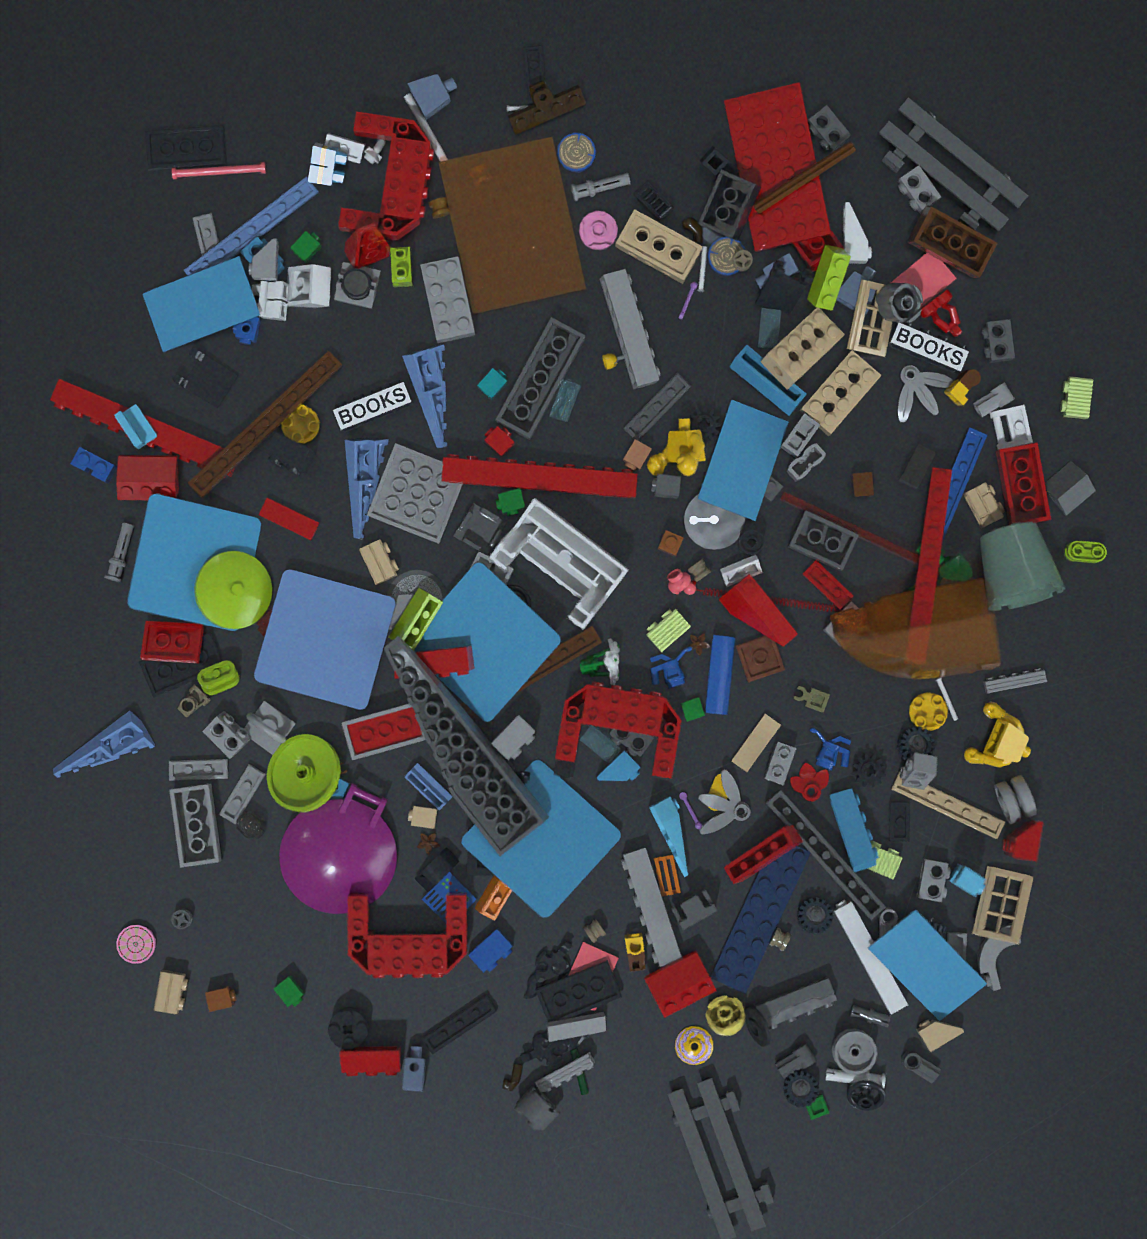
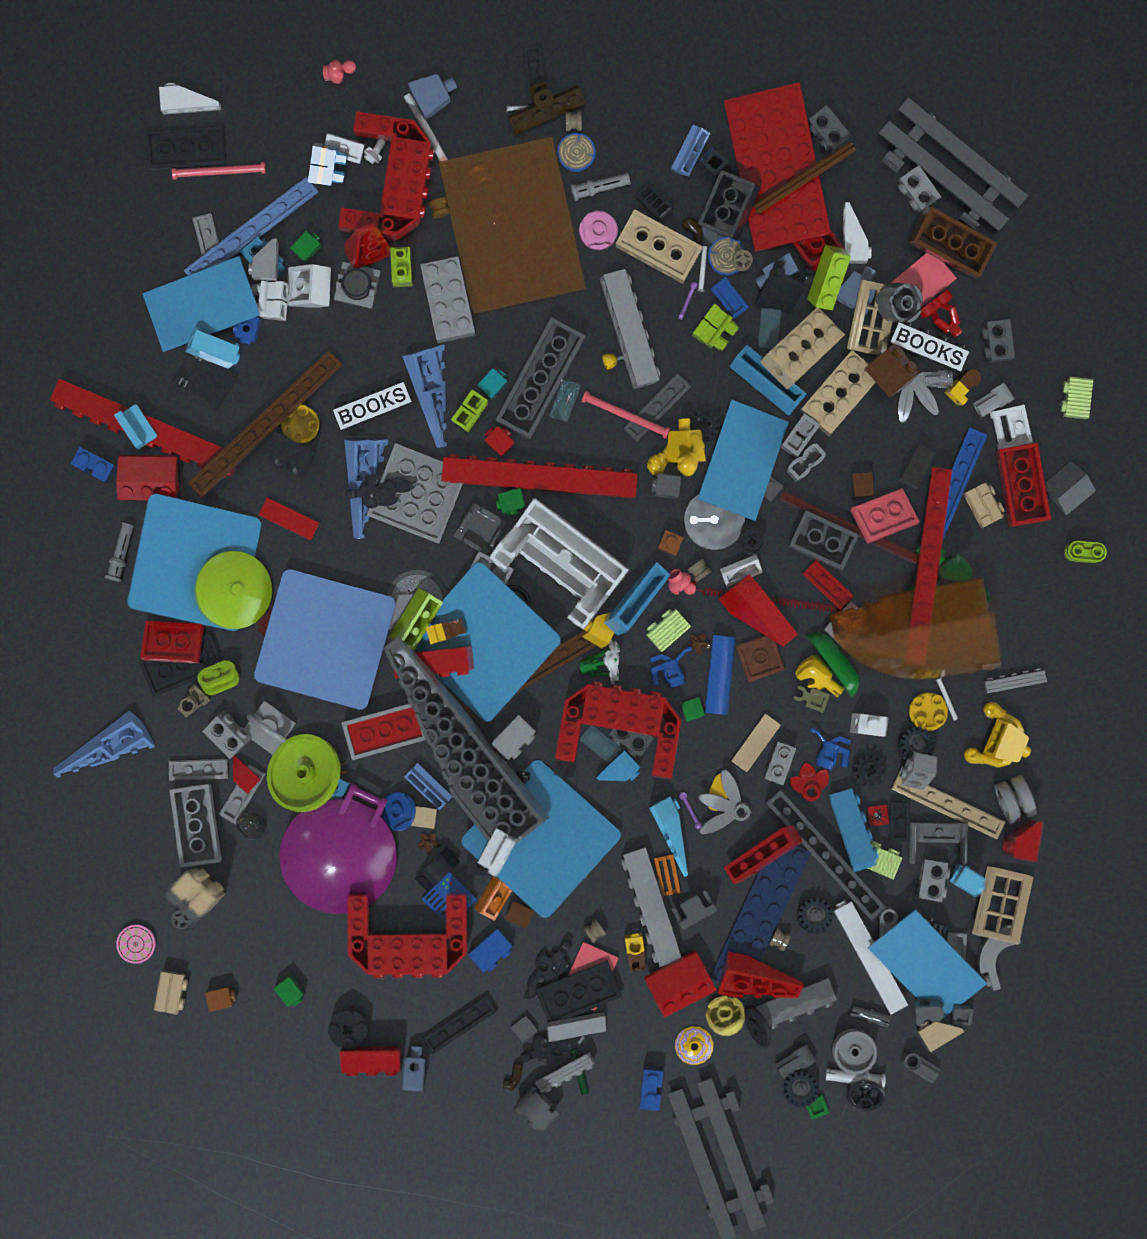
tan brick [359,540,399,585] -> none
nougat brick [623,439,652,471] -> none
sand green cone [980,522,1065,611] -> none
none -> white slope [159,83,221,114]
none -> tan piece [165,868,225,923]
none -> medium azure brick [185,326,240,369]
none -> red slope [233,755,261,794]
none -> coral animal [323,60,356,84]
none -> black piece [345,474,417,508]
none -> blue tile [381,792,416,831]
none -> leg [426,618,467,644]
none -> lime hips [451,390,488,432]
none -> white panel [478,828,517,876]
none -> reddish brown panel [505,902,535,929]
none -> dark grey tile [511,1015,538,1043]
none -> dark tan wheel [566,111,582,131]
none -> coral bar [582,391,671,439]
none -> yellow slope [582,612,614,648]
none -> dark azure brick [604,562,670,636]
none -> blue brick [639,1067,663,1111]
none -> medium blue piece [671,125,710,176]
none -> lime hips [692,303,739,351]
none -> blue tile [710,277,749,320]
none -> red wedge [718,951,804,998]
none -> yellow piece [795,655,844,697]
none -> green brick [805,632,859,698]
none -> coral tile [850,488,920,544]
none -> white torso [850,713,889,737]
none -> reddish brown slope [864,344,921,398]
none -> red tile [867,805,889,826]
none -> dark grey plate [909,822,968,865]
none -> dark grey leg [914,999,944,1025]
none -> clear cone [924,369,953,389]
none -> dark grey tile [951,1005,974,1025]

